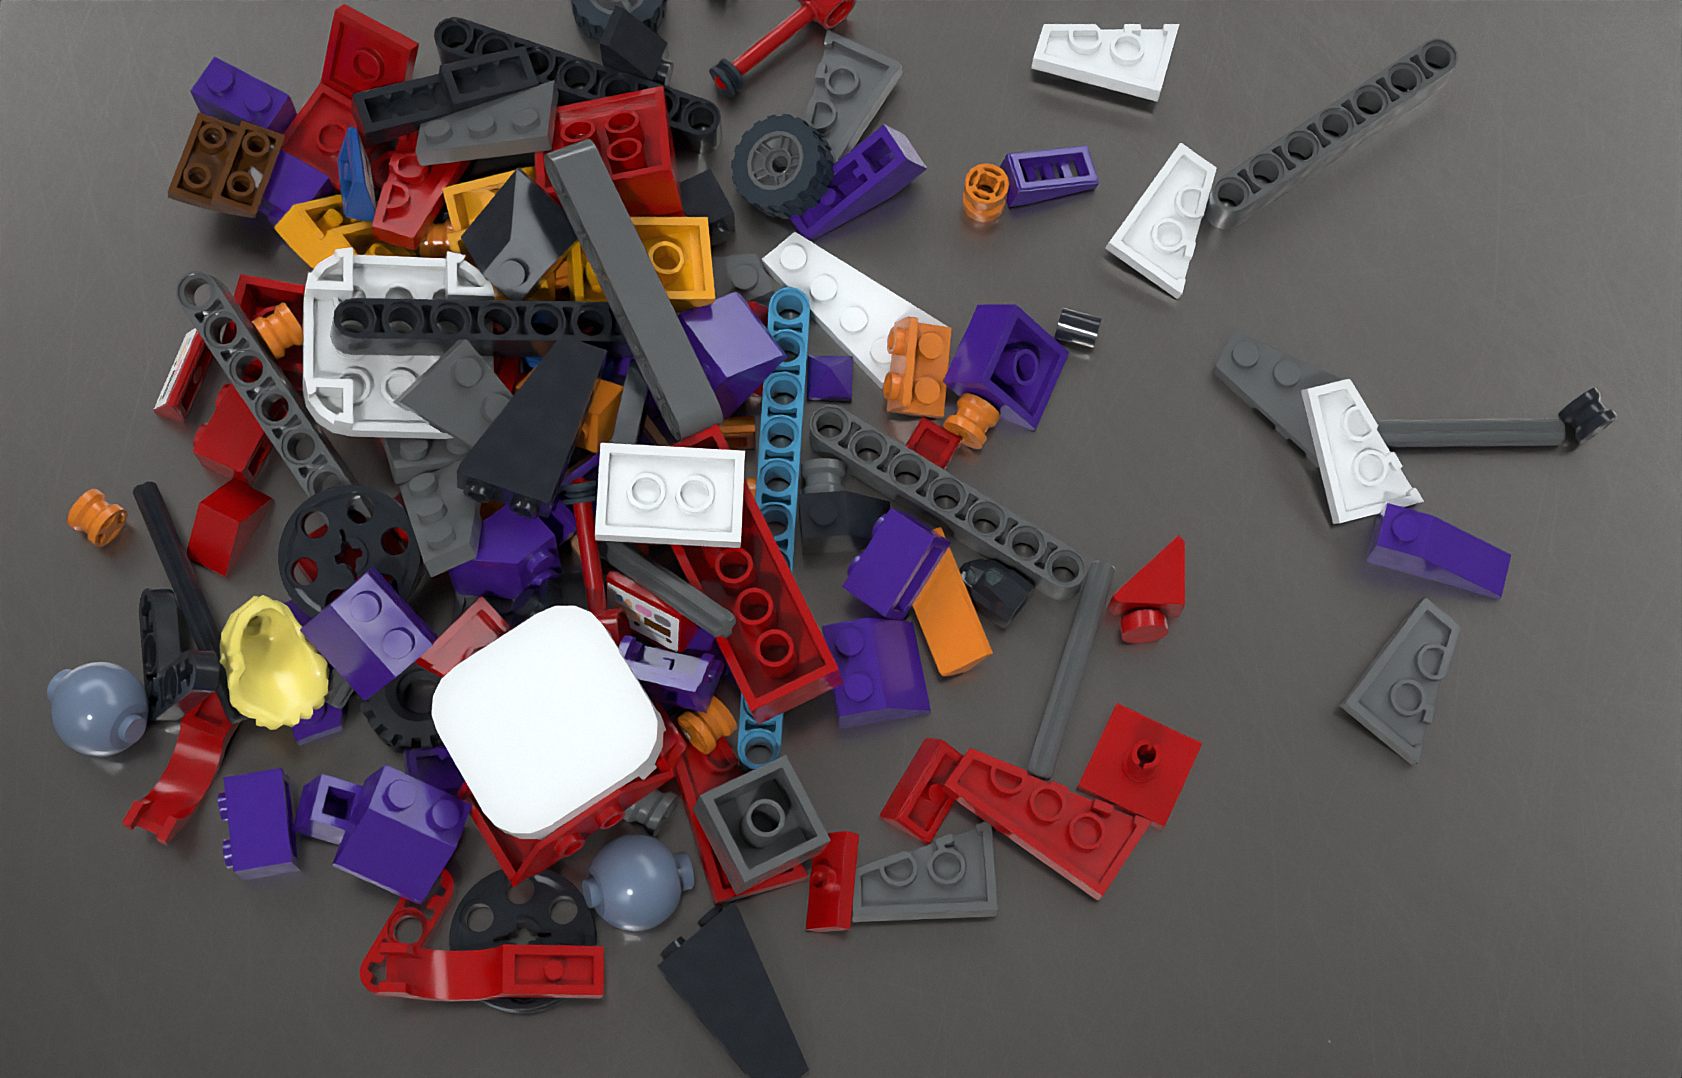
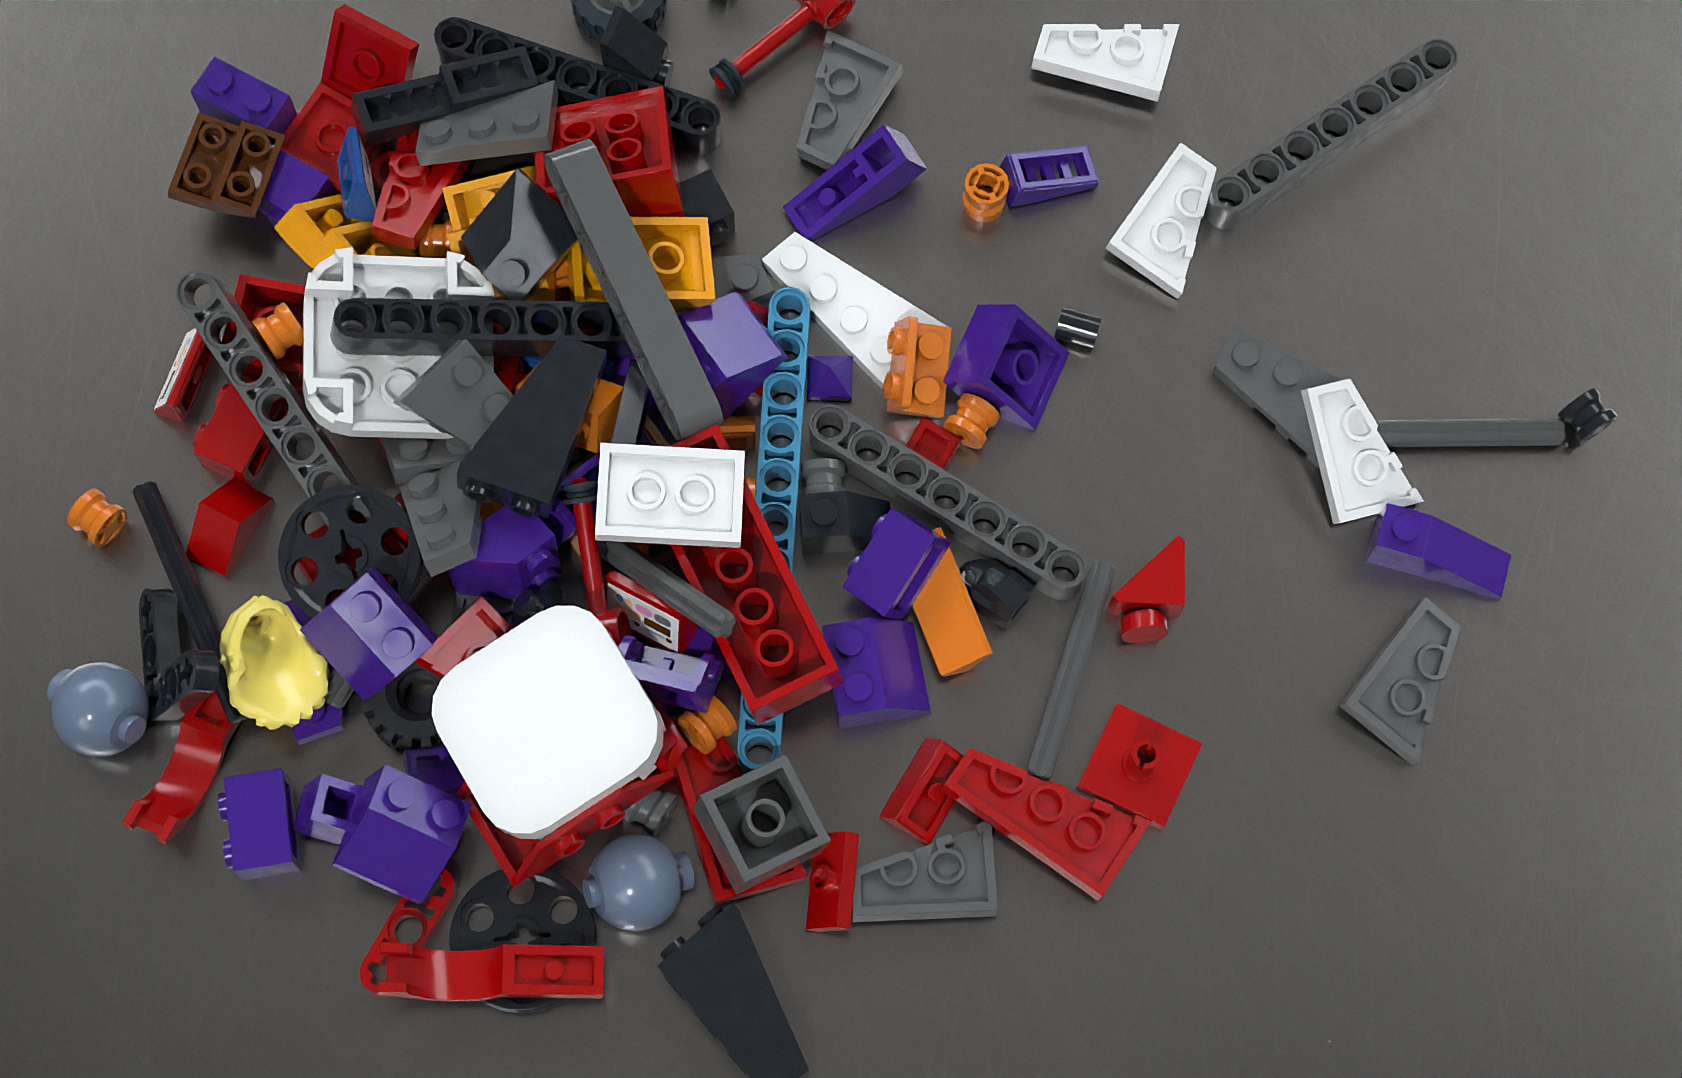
black wheel [731,114,835,219] -> none

